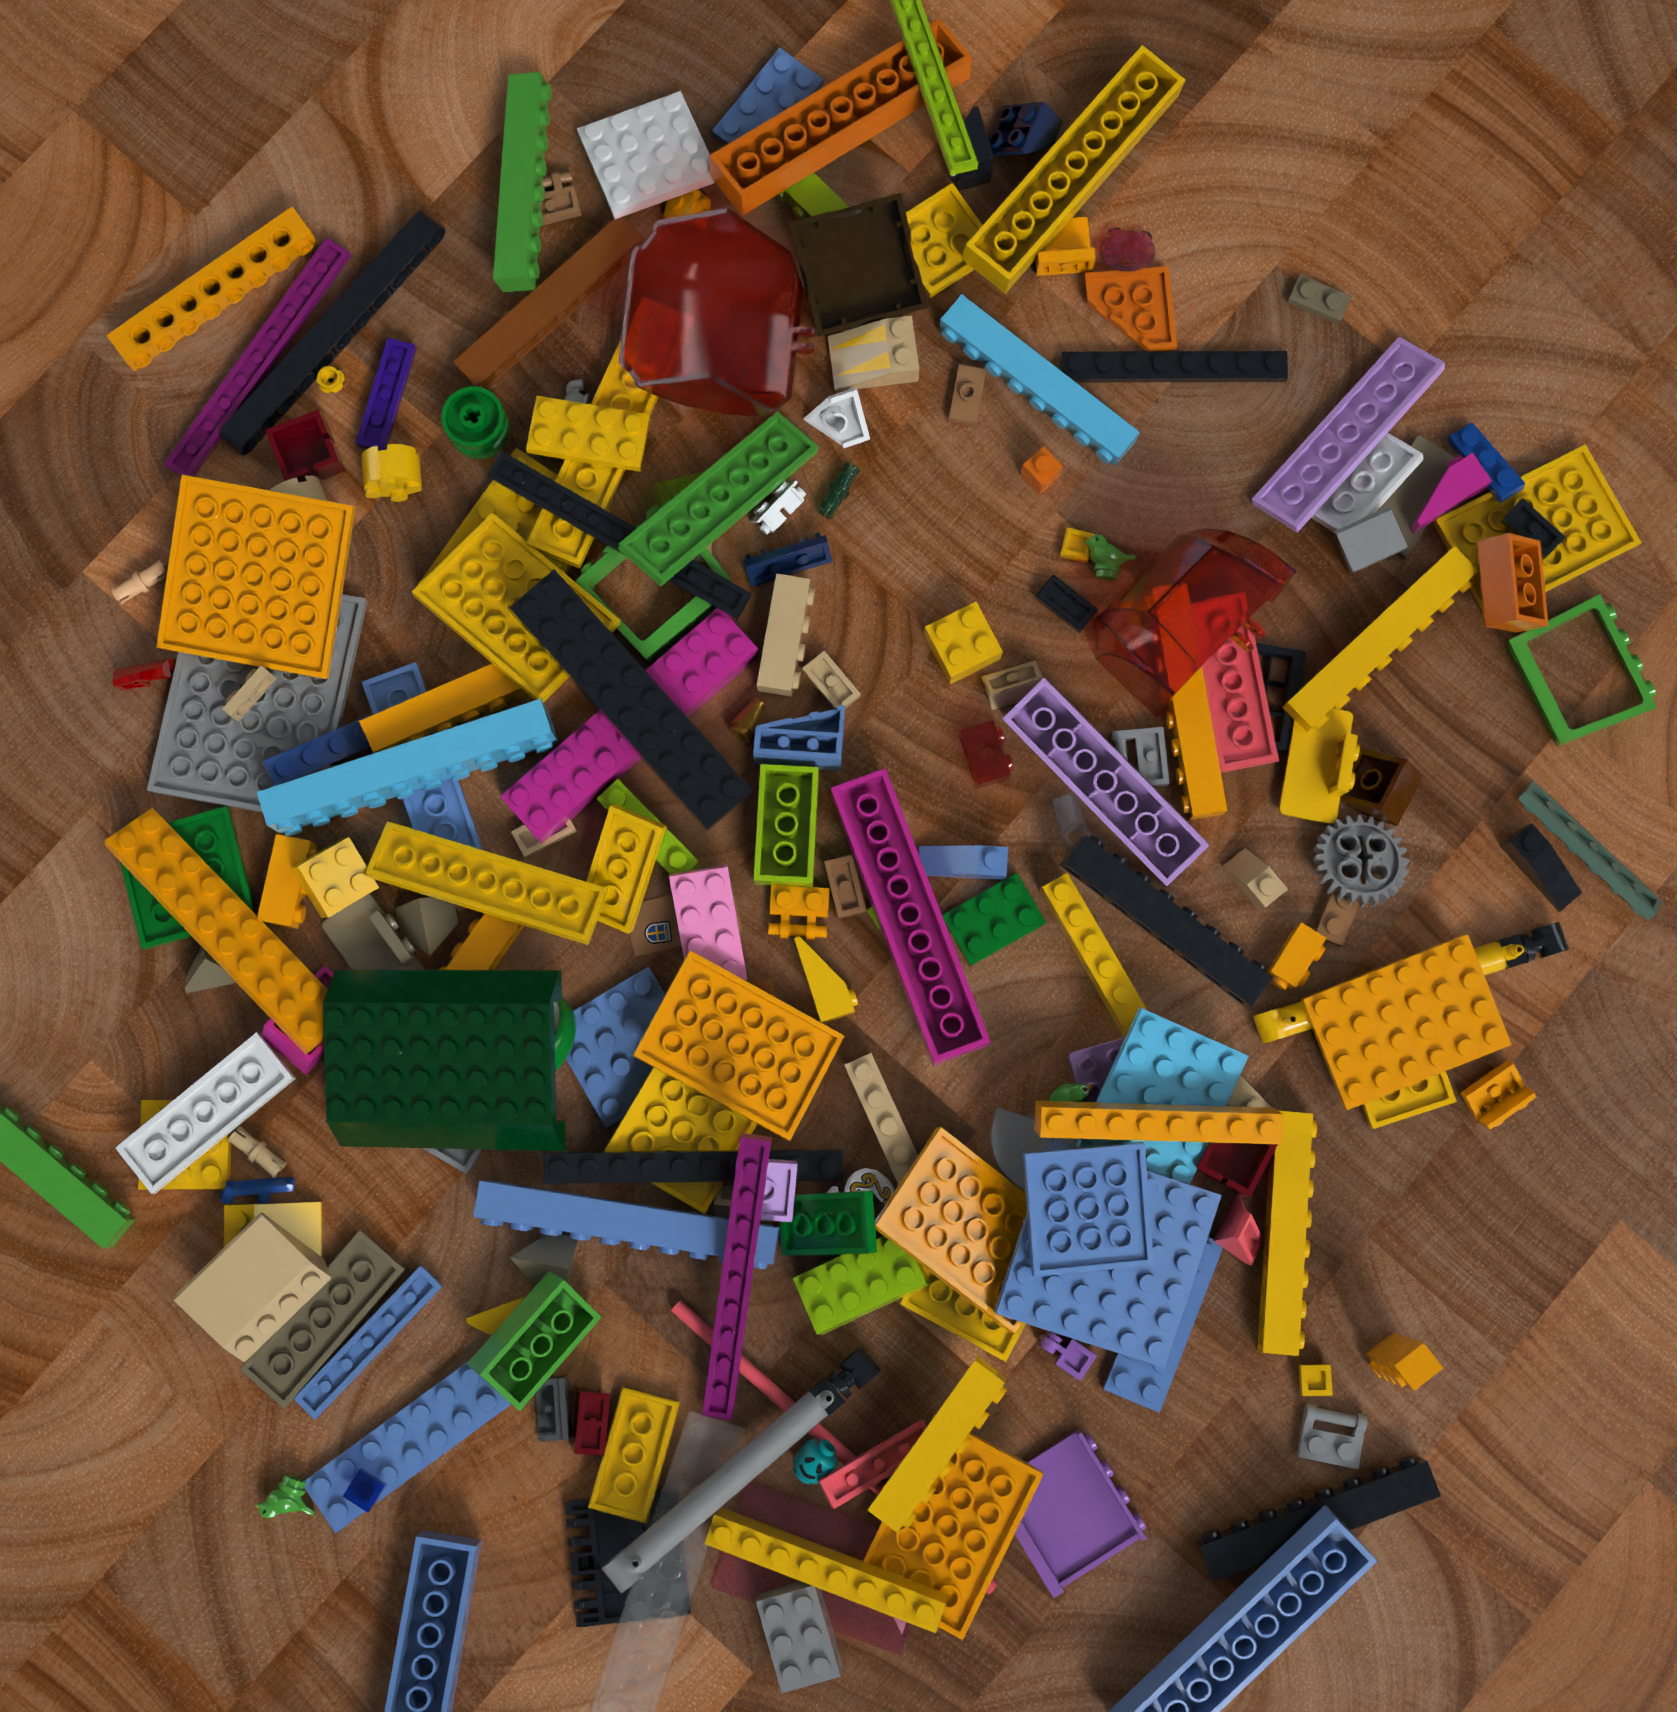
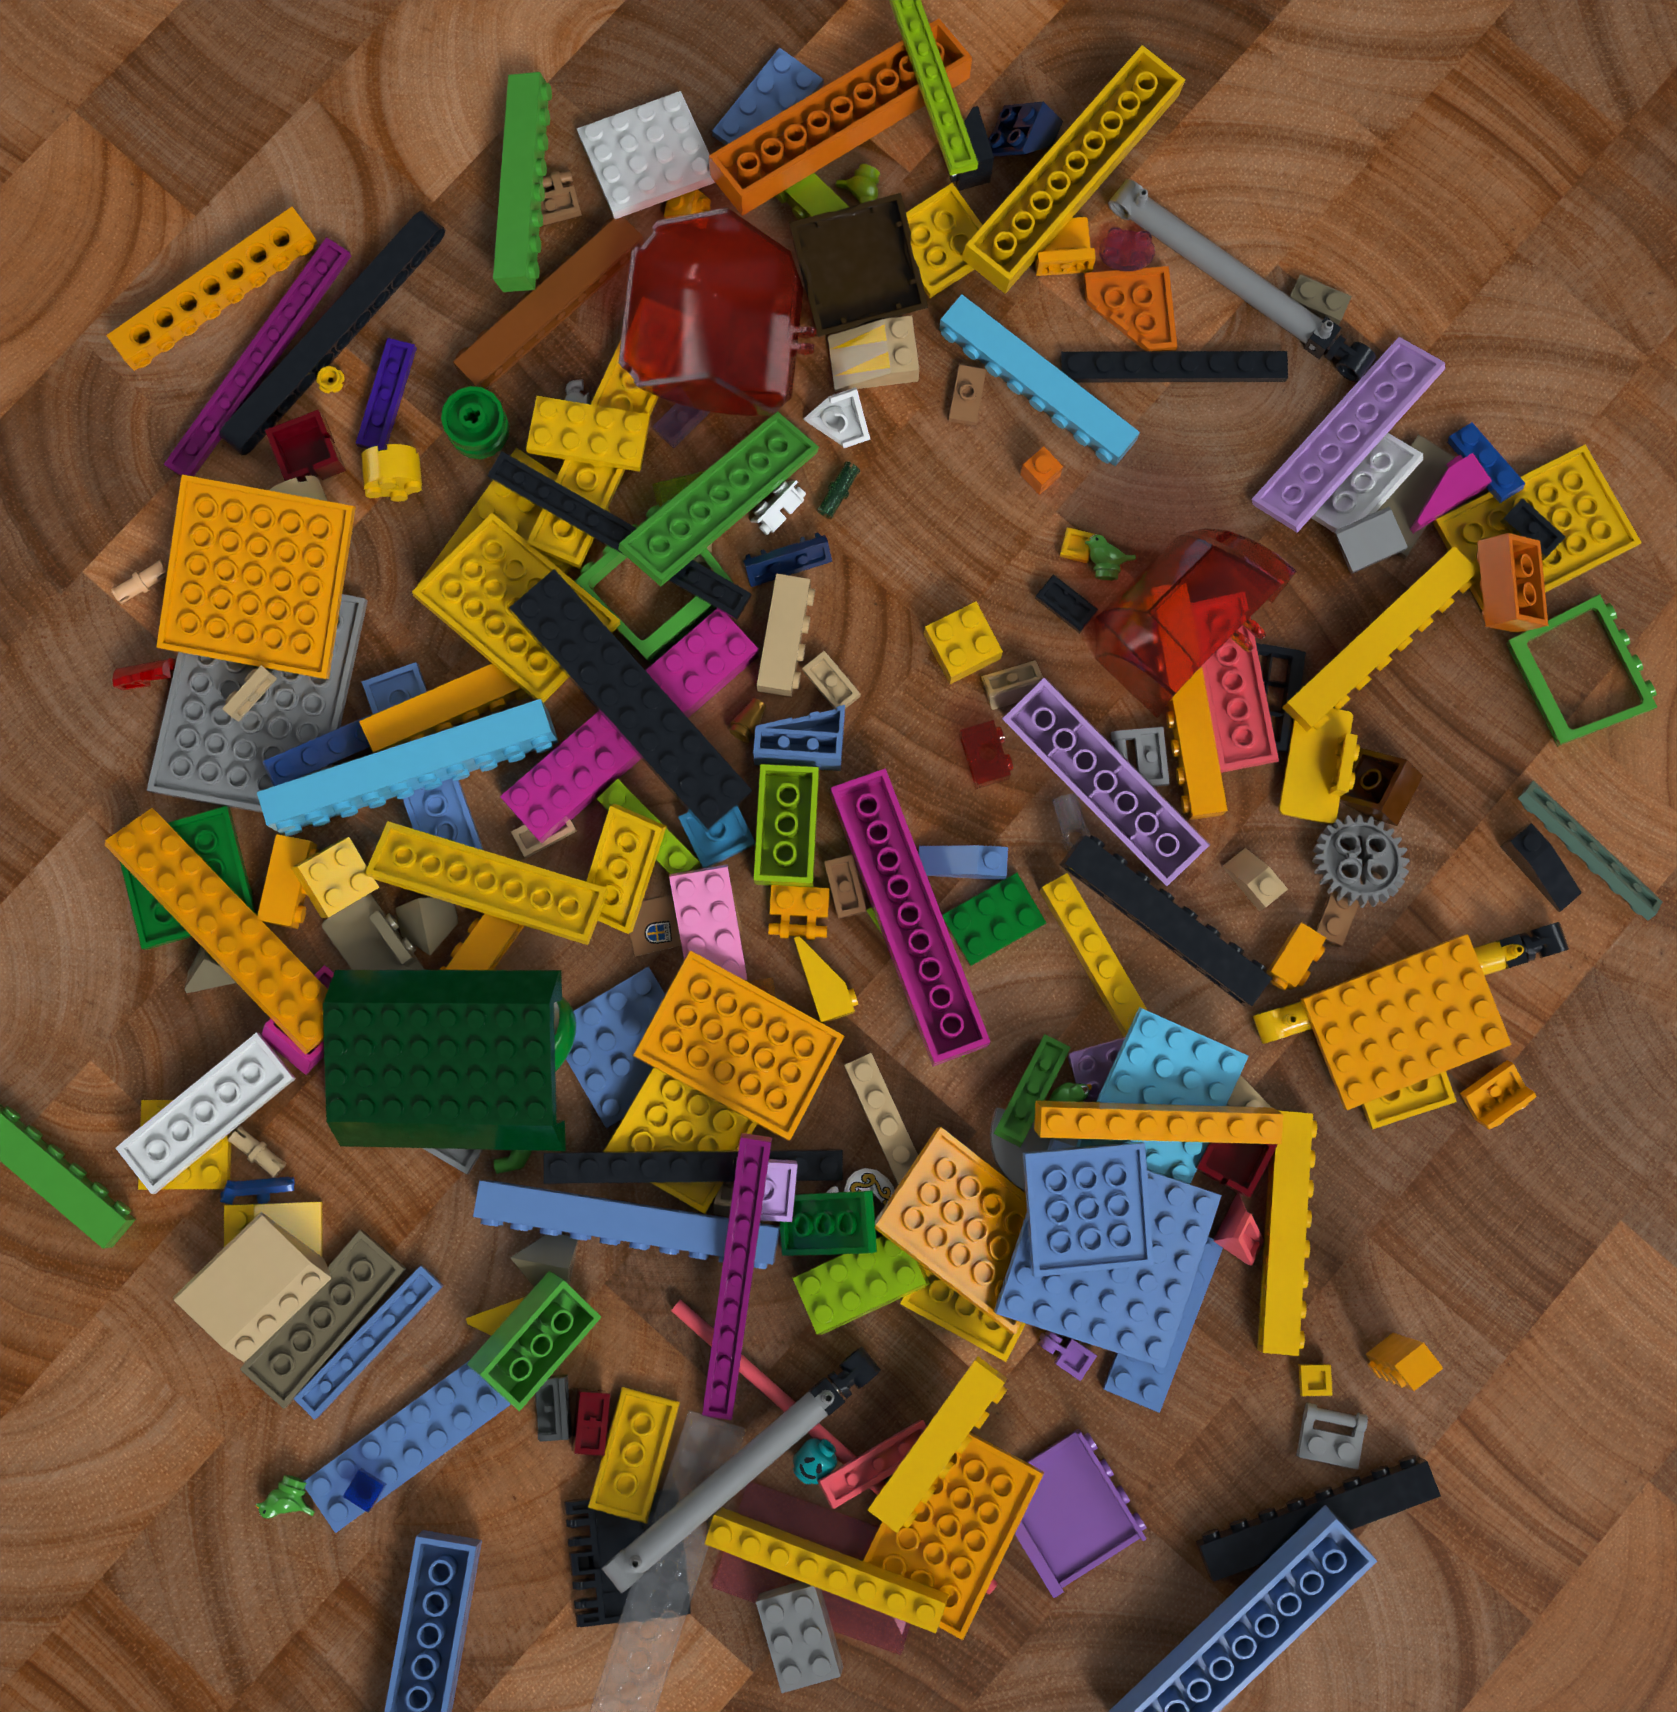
none -> bright green arm [494,1150,532,1174]
none -> plate [653,387,713,449]
none -> dark azure plate [678,806,756,868]
none -> lime animal [835,164,880,204]
none -> bright green plate [994,1034,1071,1148]
none -> light grey piece [1108,179,1376,382]

